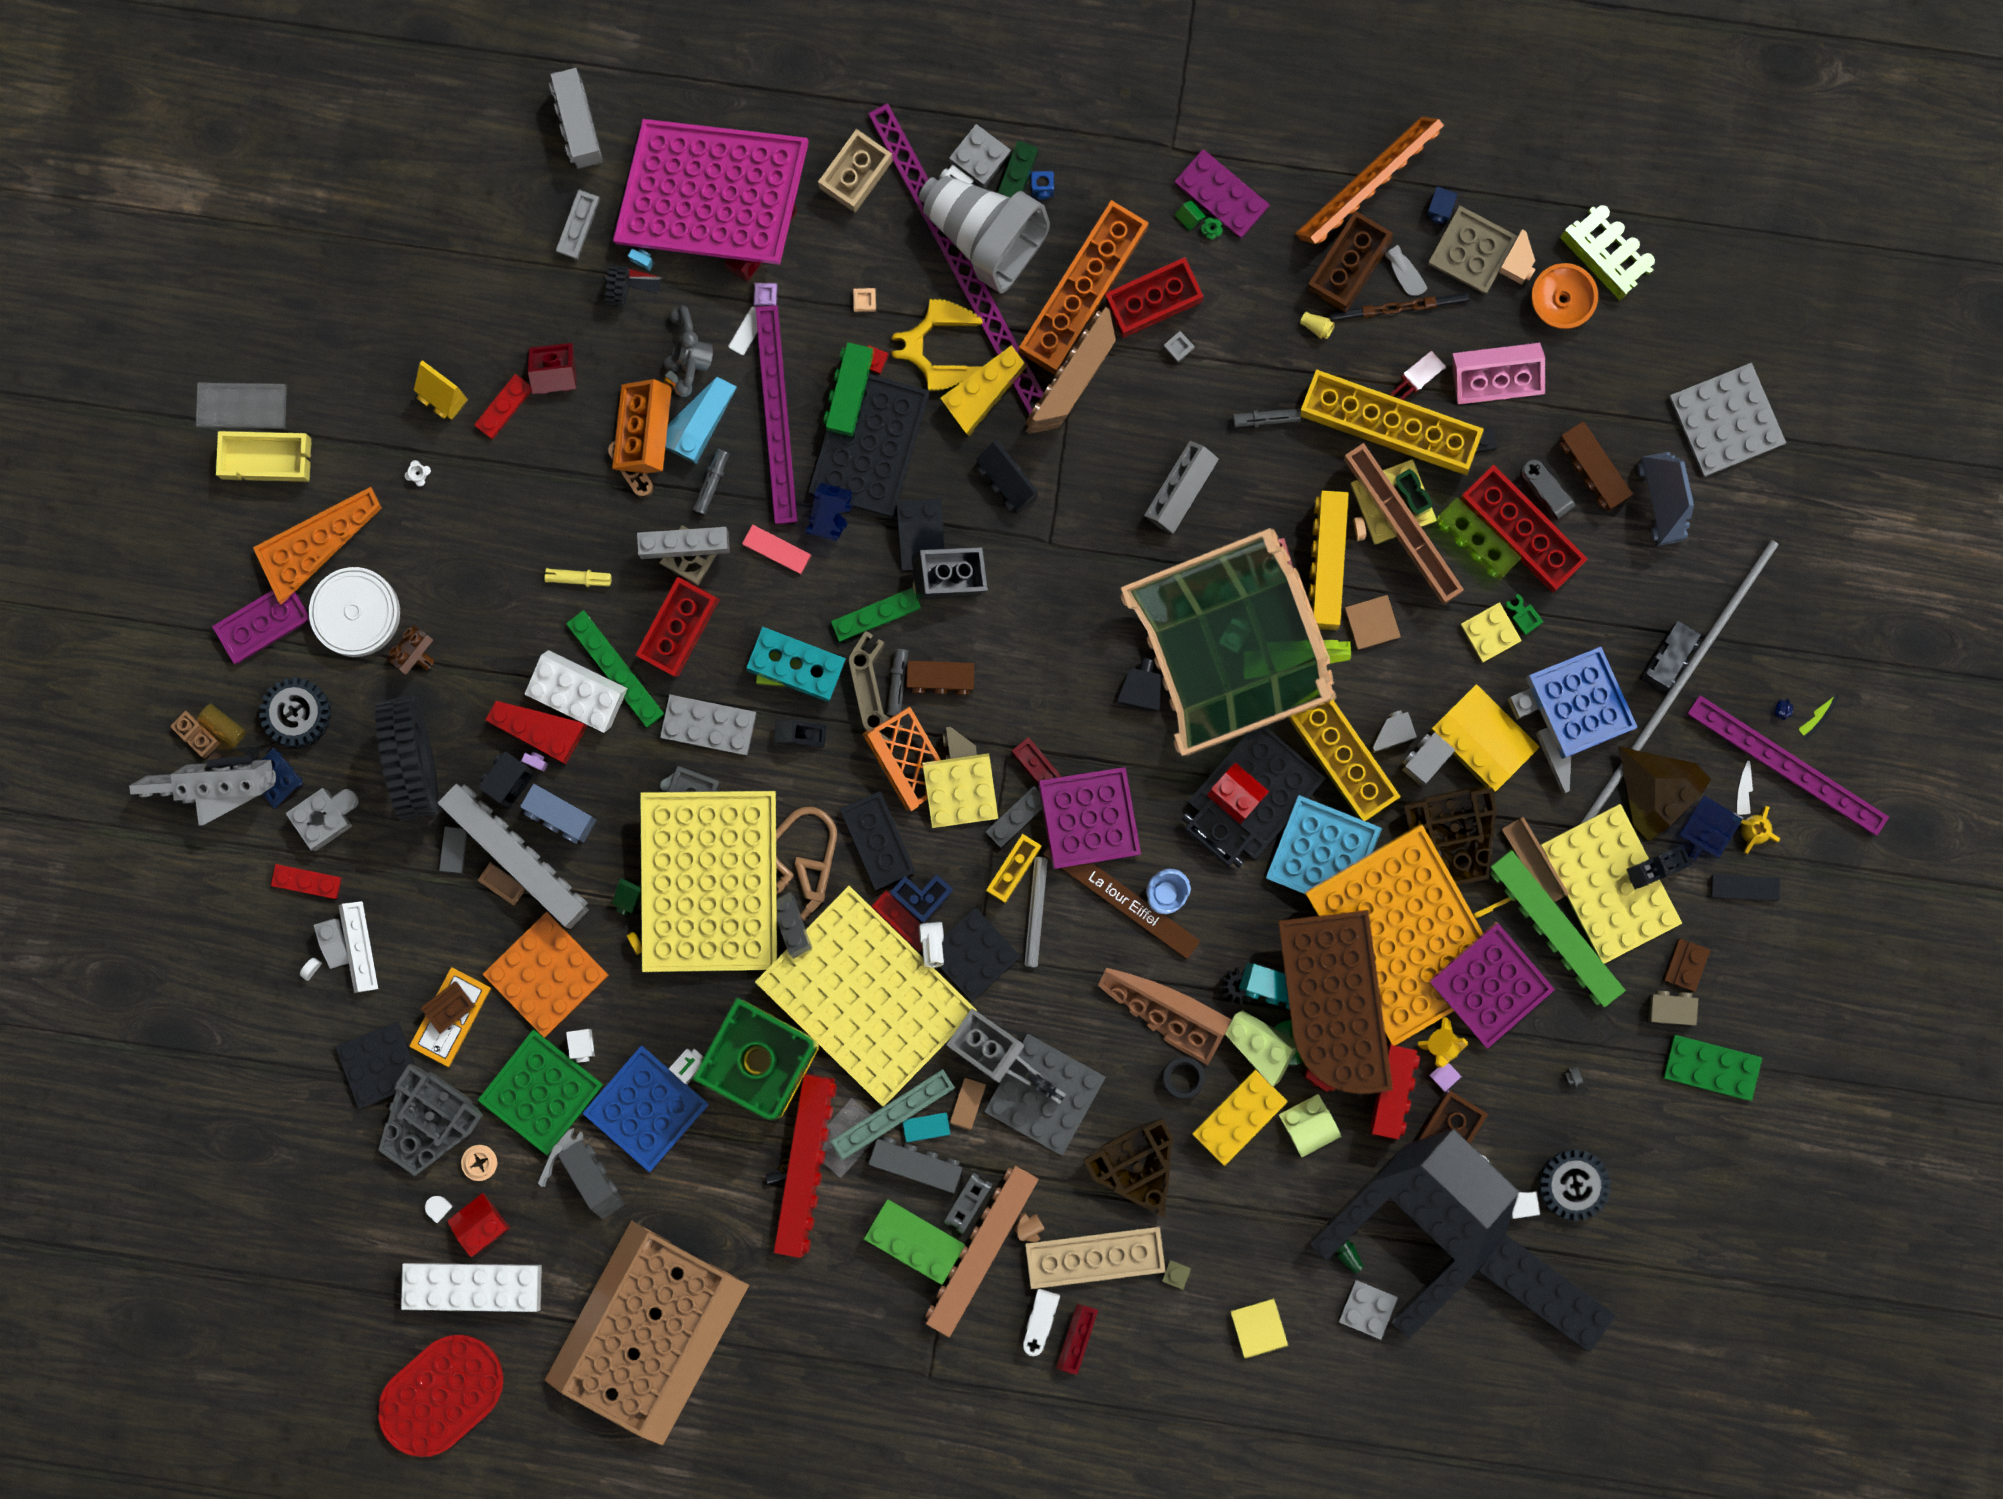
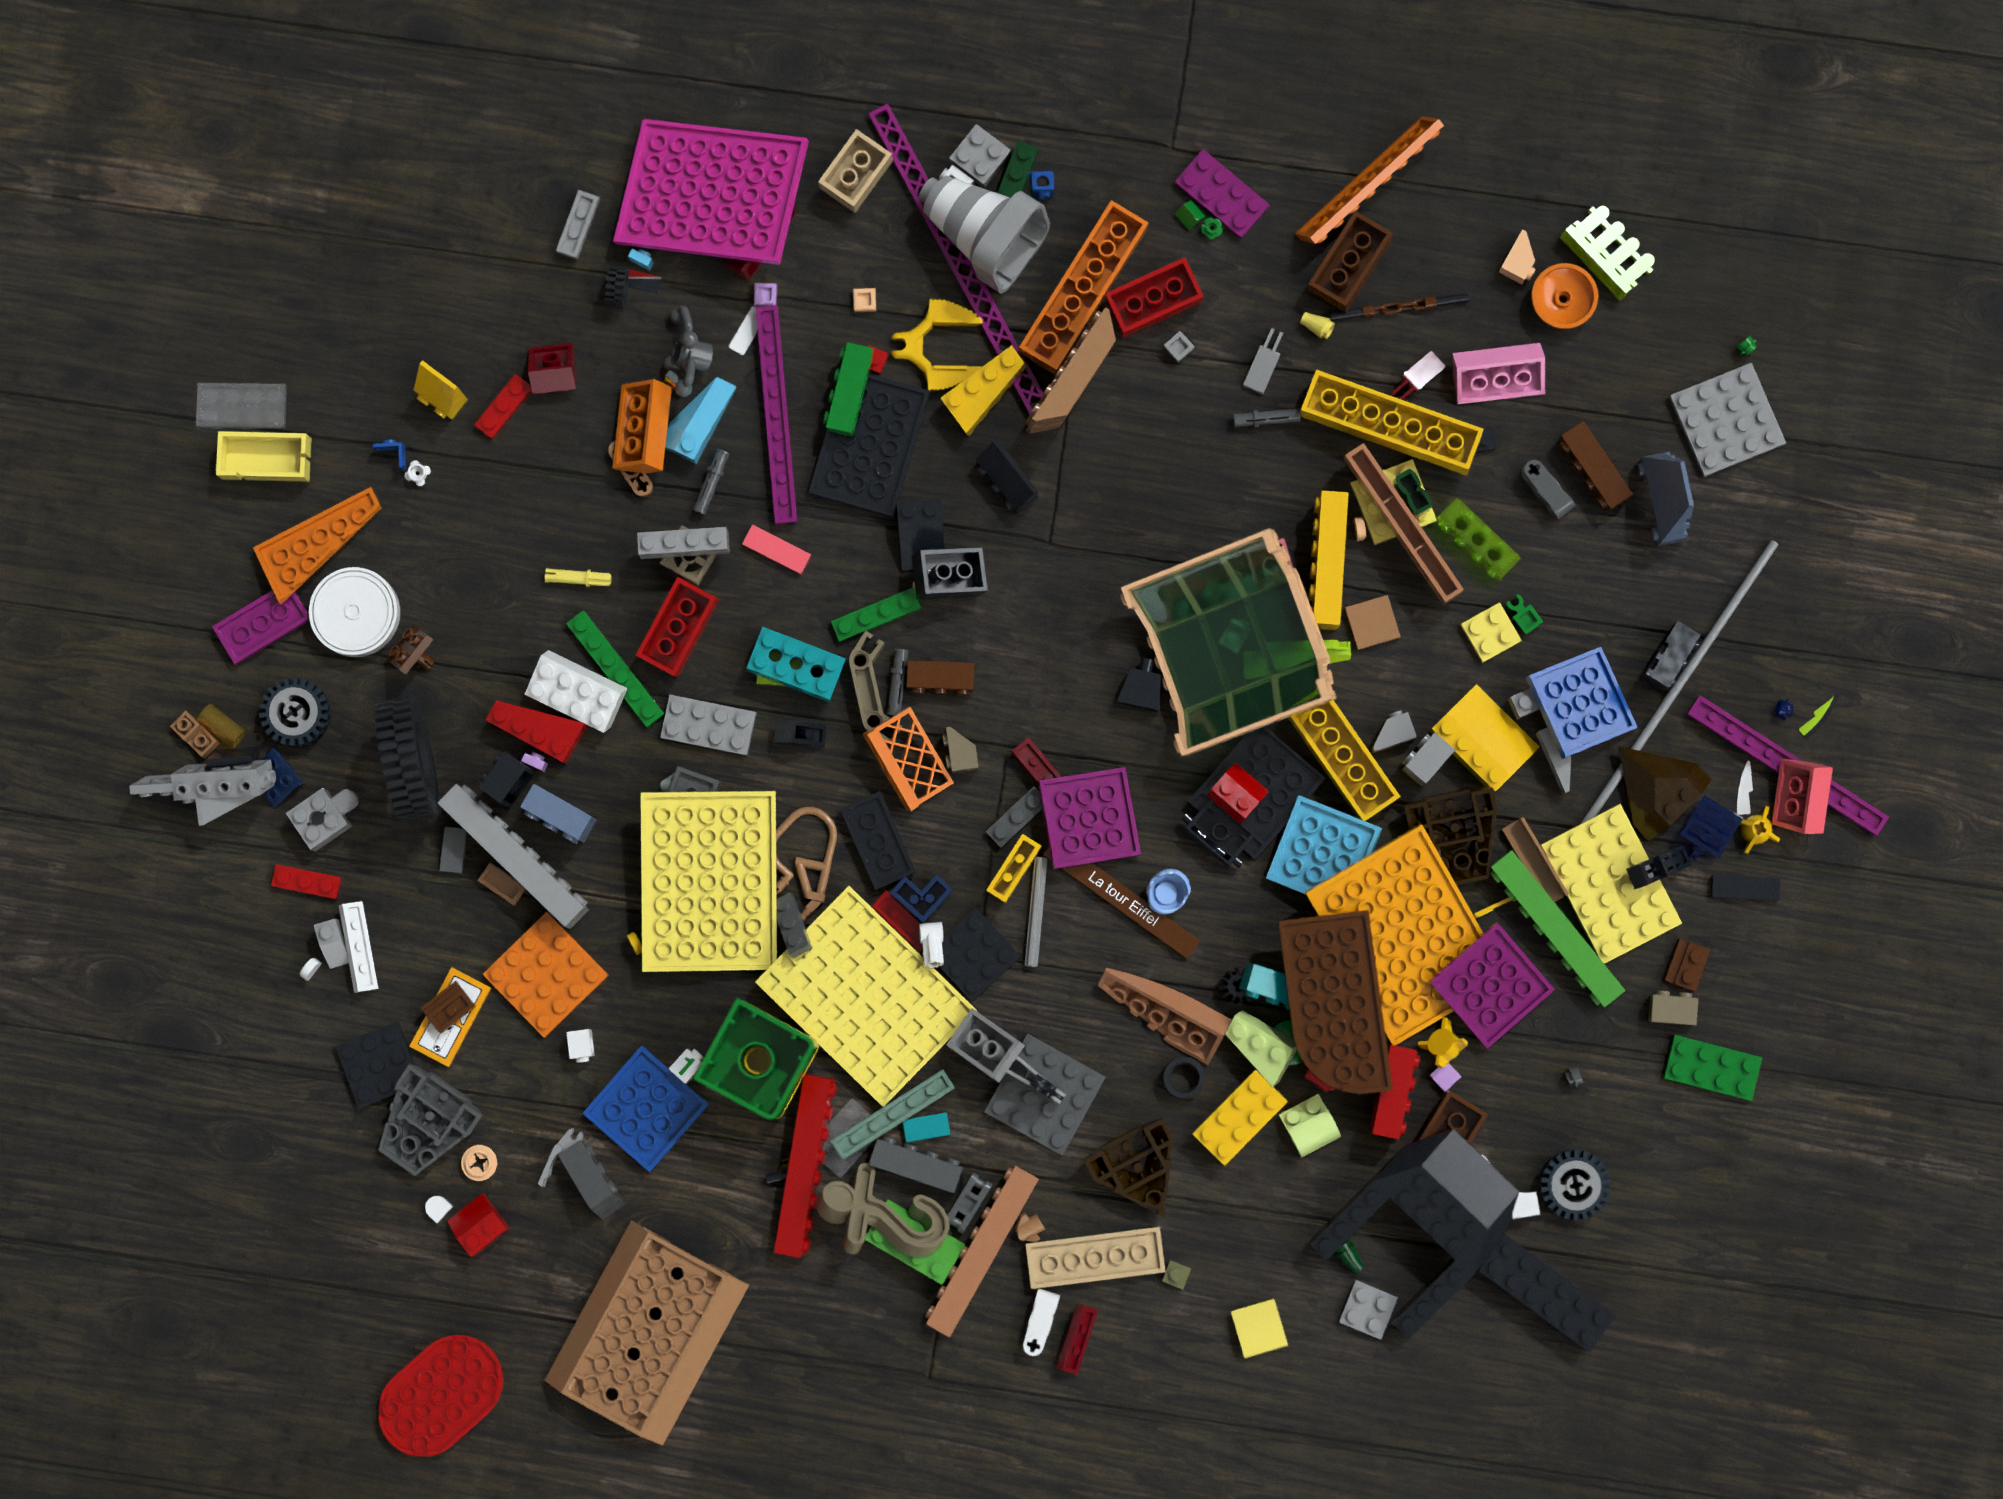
white brick [401,1263,542,1312] -> none
green plate [478,1030,604,1156] -> none
light grey brick [549,68,603,168] -> none
dark green slope [612,878,642,916] -> none
clear blue piece [805,482,853,541] -> none
light yellow plate [923,753,998,828] -> none
medium nougat slope [950,1078,986,1131] -> none
light grey brick [1144,441,1219,534] -> none
light grey piece [1385,245,1427,296] -> none
dark blue brick [1427,187,1458,224] -> none
dark tan plate [1428,206,1518,295] -> none
red brick [1459,465,1588,593] -> none
none -> blue bracket [372,439,406,471]
none -> dark tan piece [817,1163,950,1257]
none -> light grey arm [1243,328,1283,395]
none -> green plate [1736,335,1757,356]
none -> coral slope [1772,759,1833,834]

